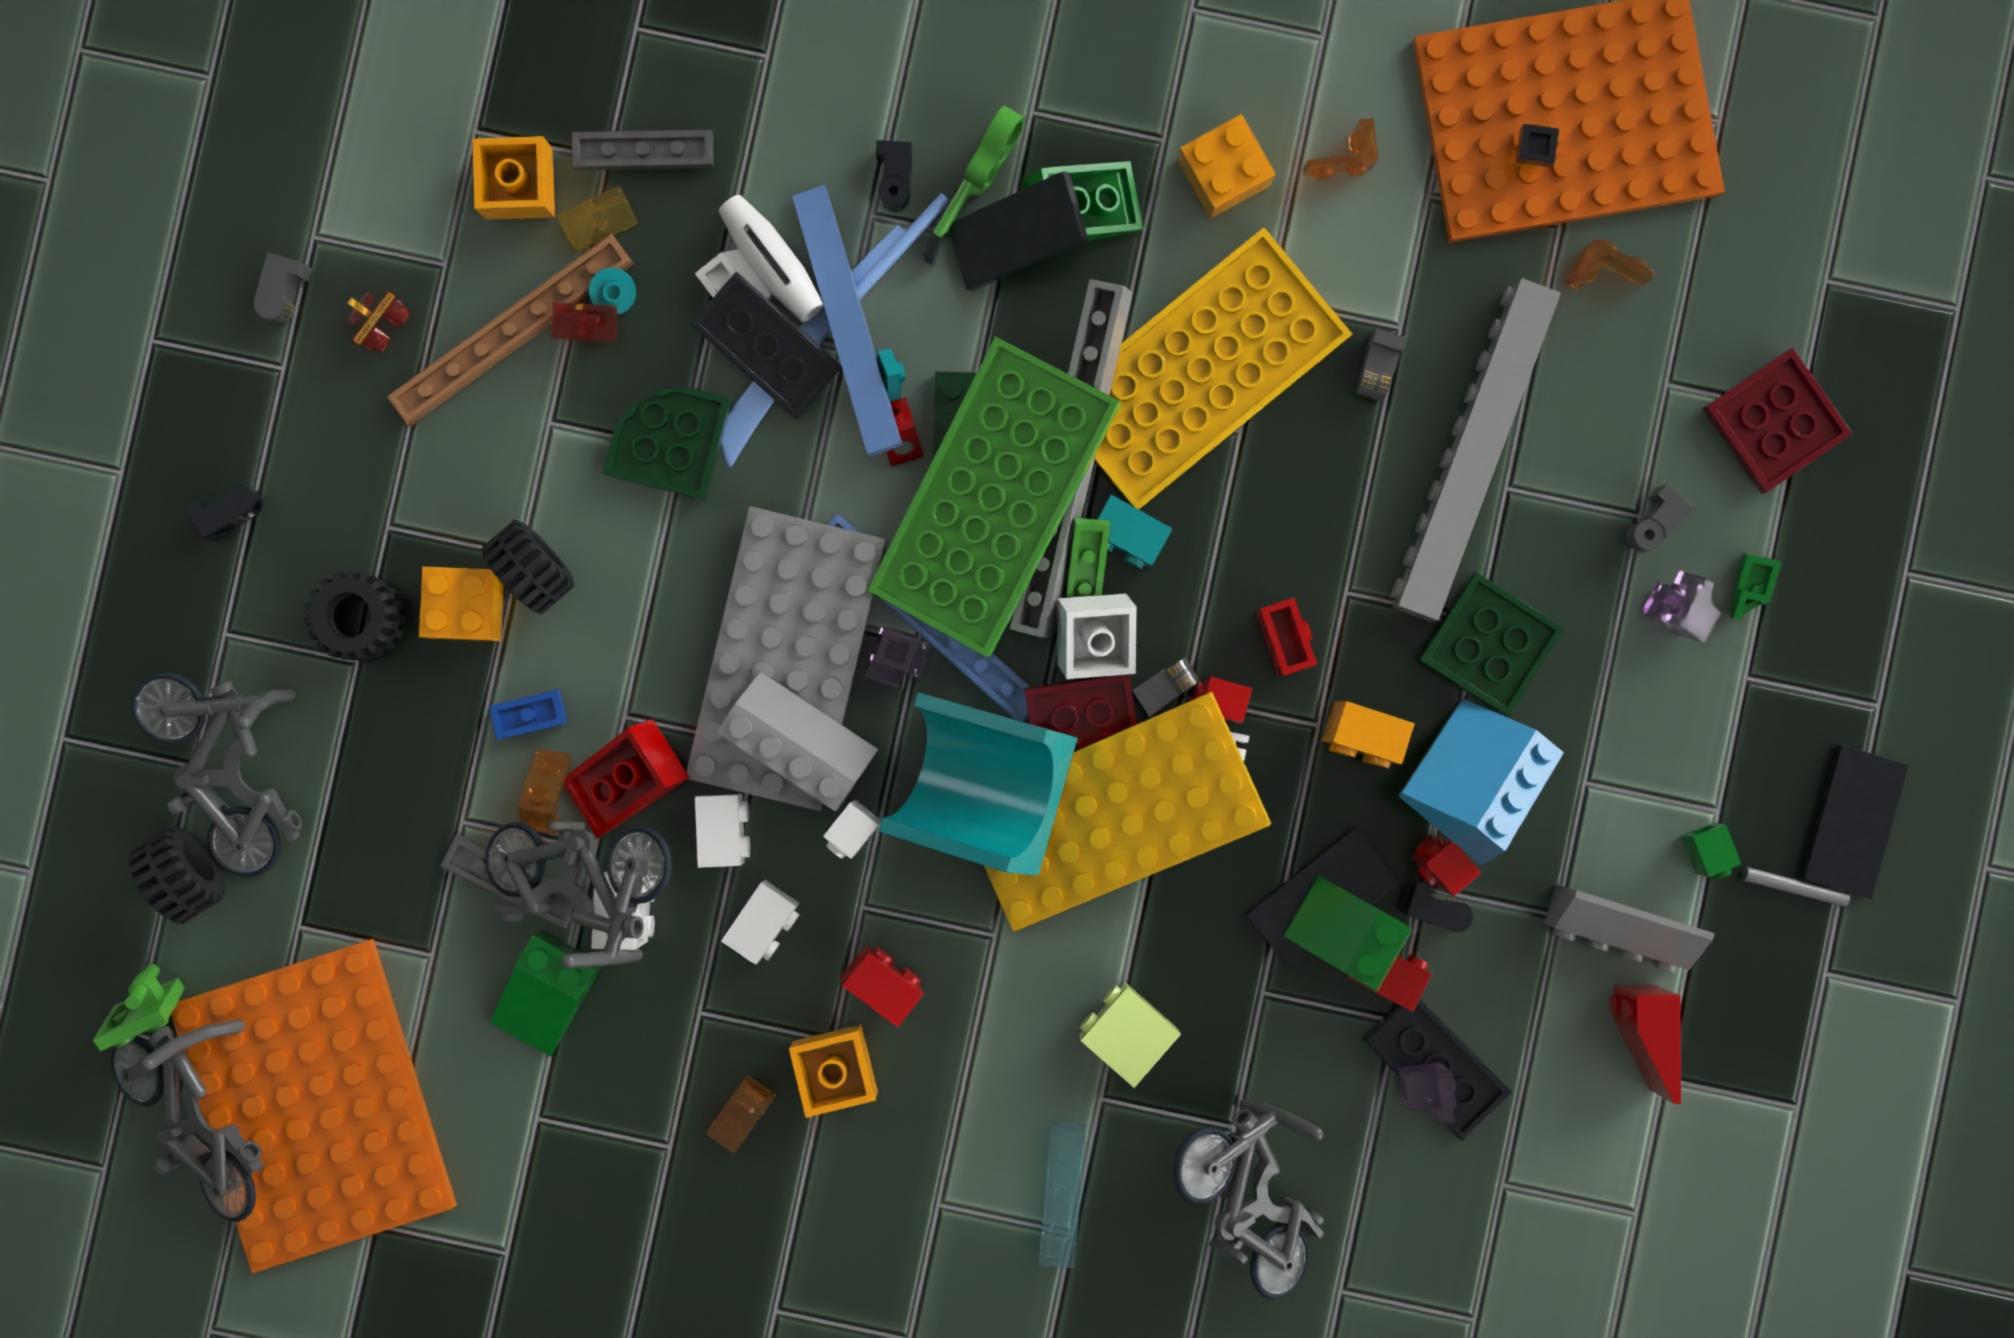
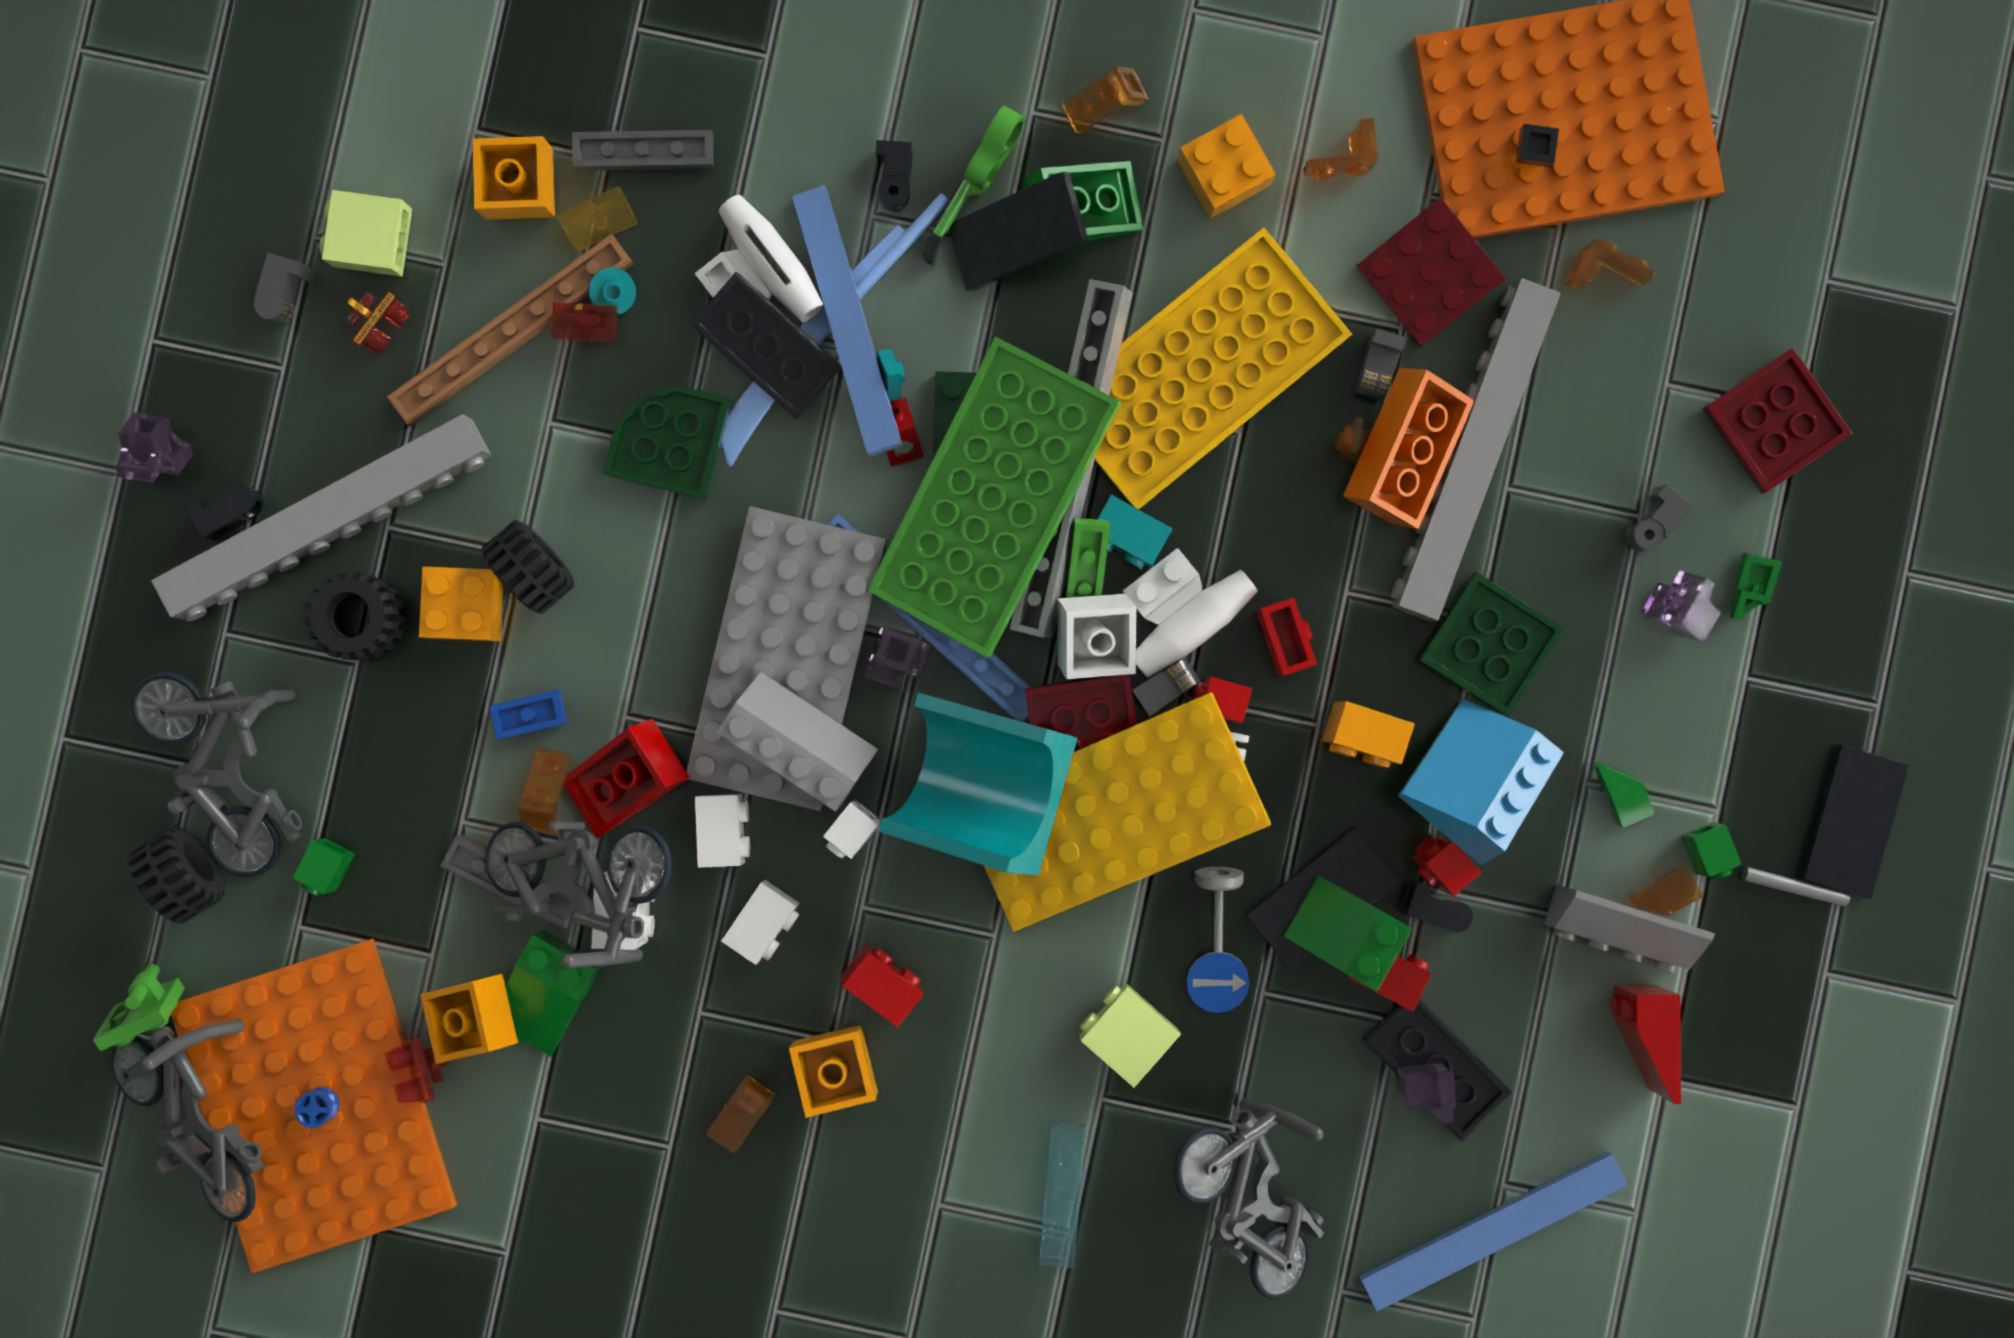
none -> clear purple brick [116,412,193,483]
none -> light grey brick [151,414,492,621]
none -> green brick [293,838,355,896]
none -> blue wheel [294,1087,340,1128]
none -> yellowish green brick [319,190,412,277]
none -> clear red hips [385,1037,450,1103]
none -> light orange brick [420,974,518,1064]
none -> clear orange bracket [1063,66,1149,133]
none -> white plate [1123,548,1258,678]
none -> piece [1186,867,1250,1013]
none -> clear orange bracket [1335,418,1372,465]
none -> orange brick [1343,368,1474,529]
none -> dark red plate [1356,197,1506,347]
none -> medium blue tile [1359,1151,1628,1312]
none -> green slope [1593,762,1654,828]
none -> clear orange slope [1628,864,1704,915]

